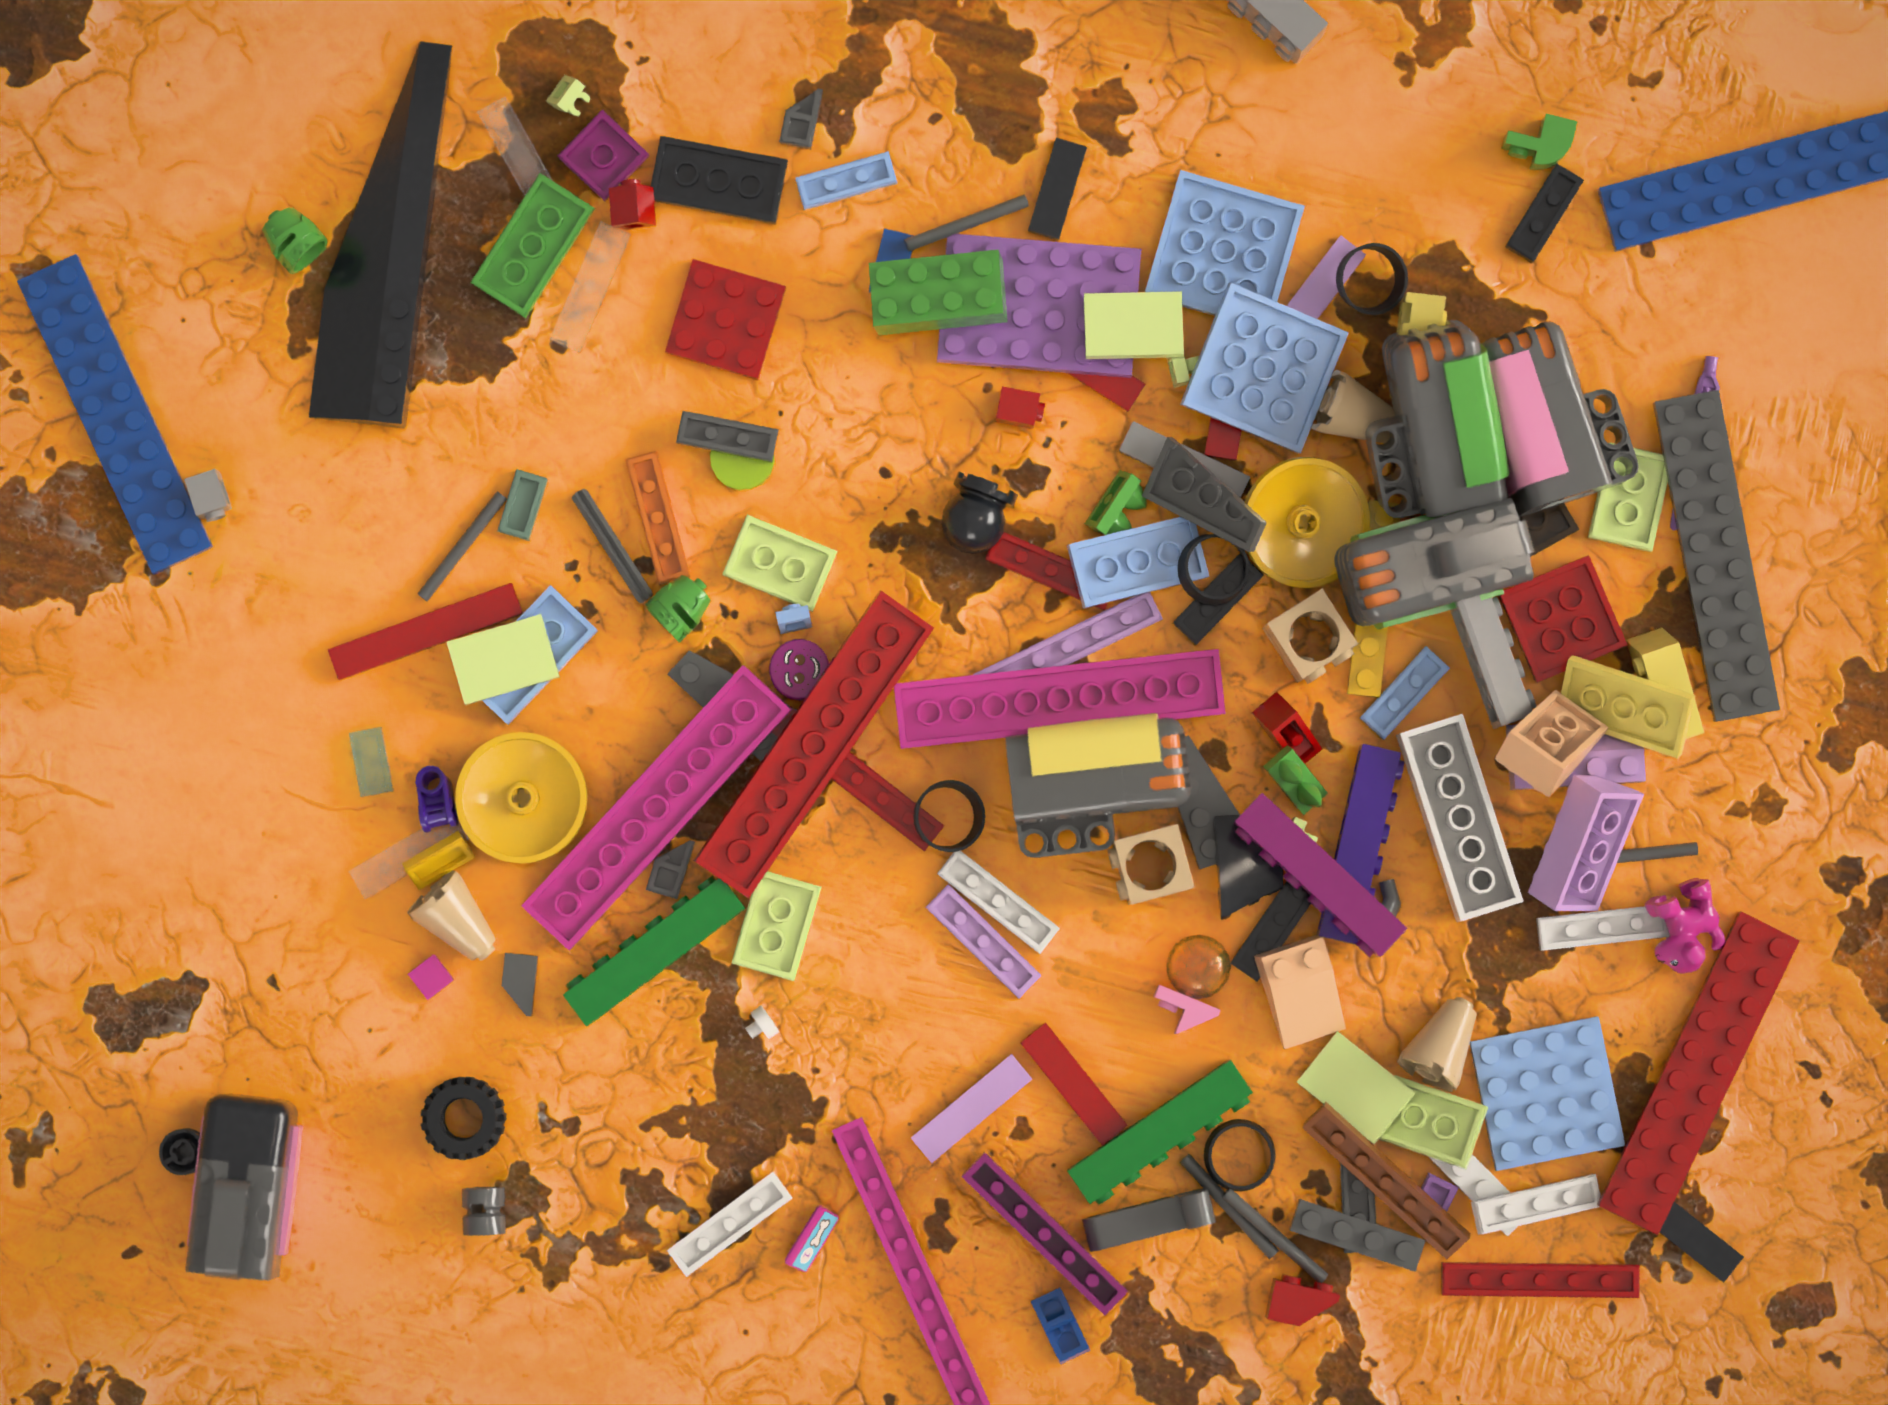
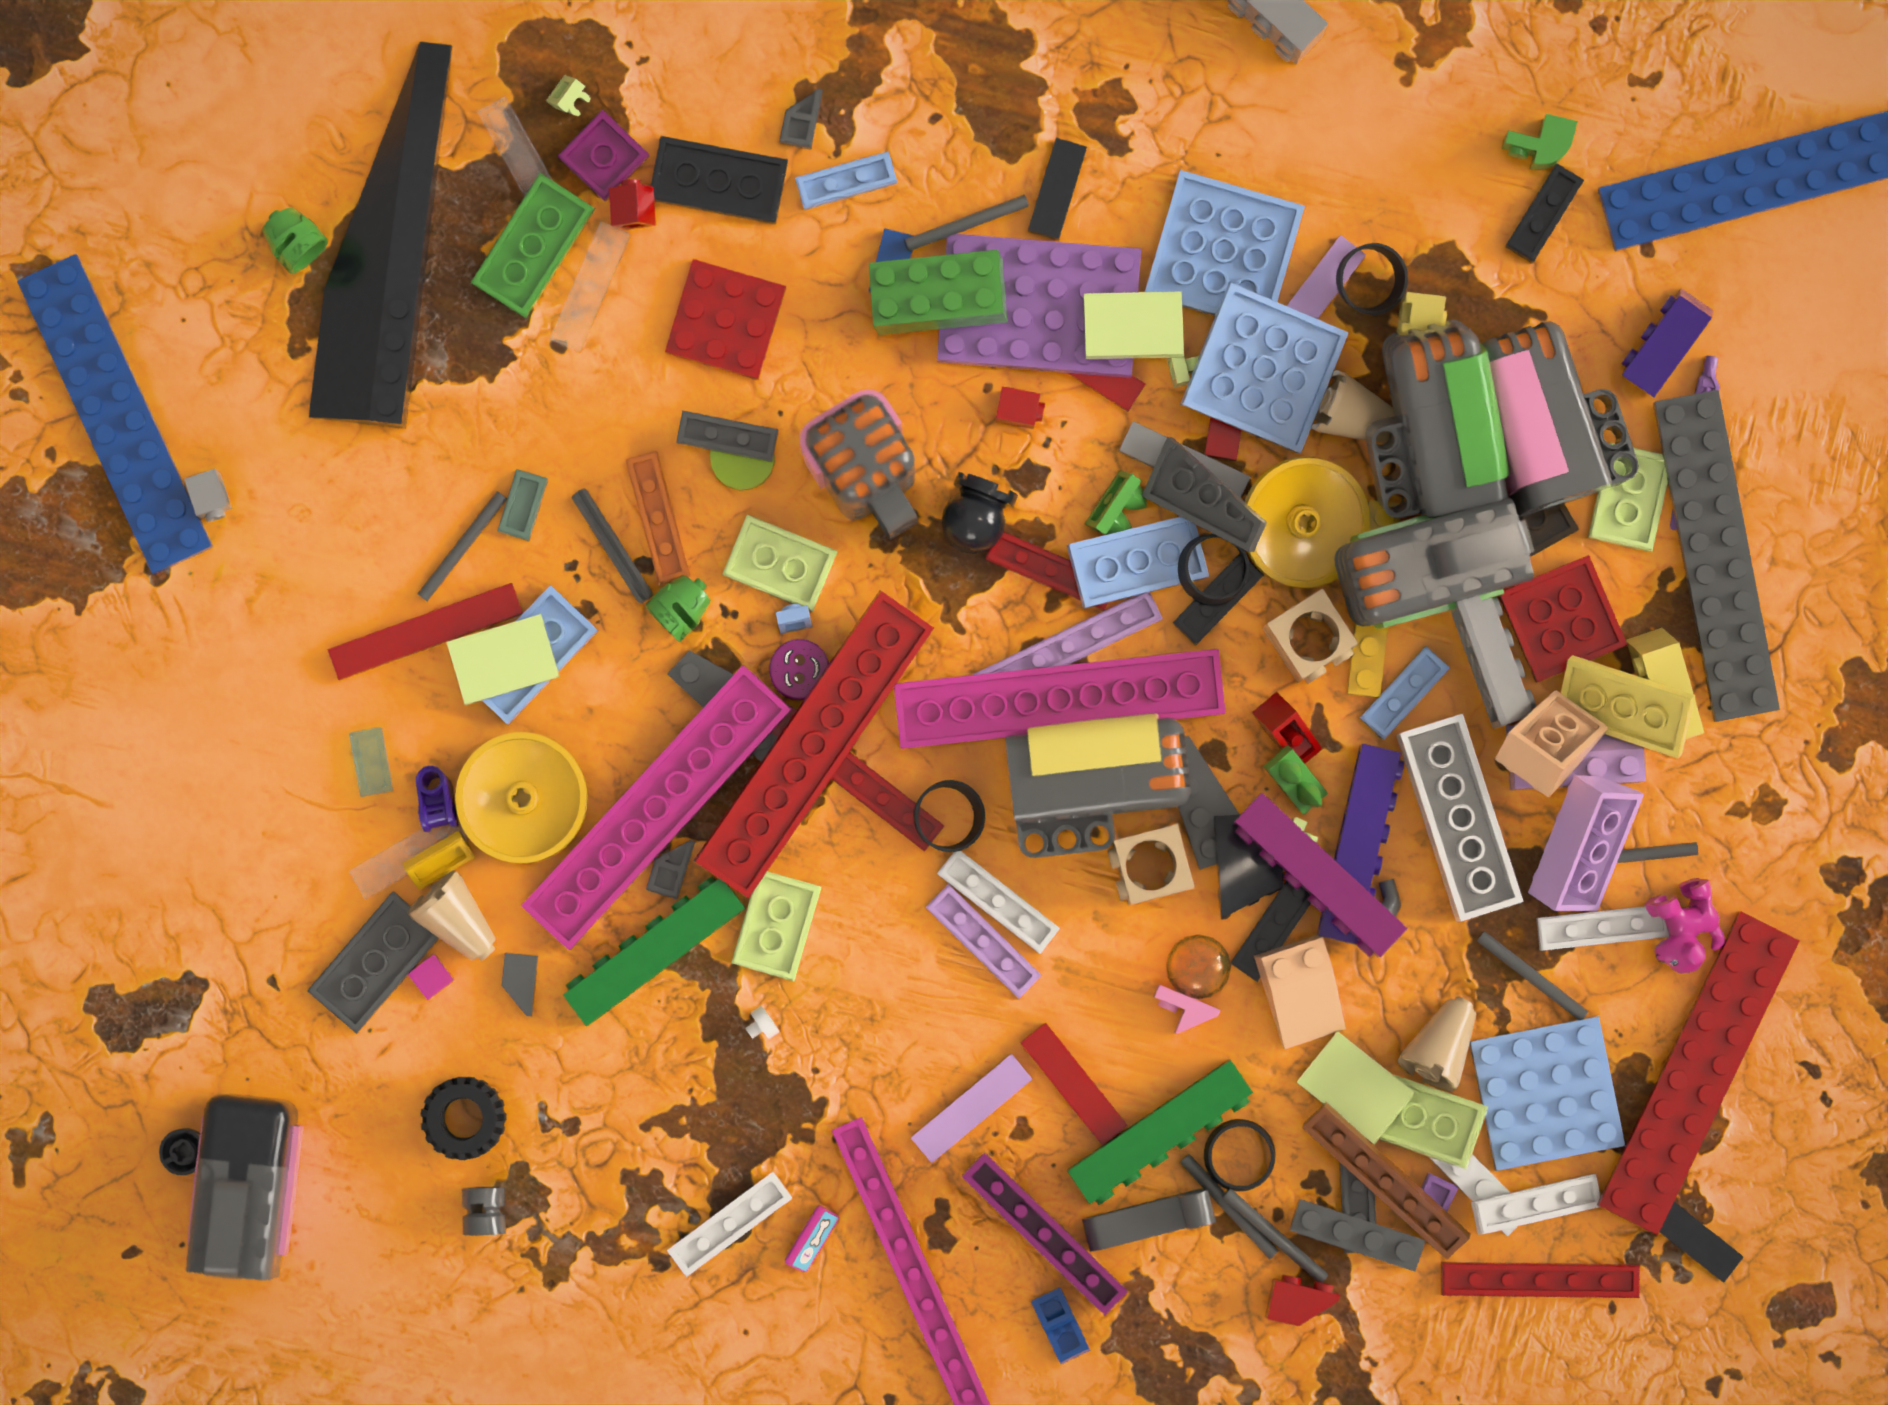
none -> dark grey tile [307,891,439,1034]
none -> dark grey piece [800,390,918,540]
none -> dark grey bar [1476,931,1588,1020]
none -> dark purple wedge [1621,288,1713,397]

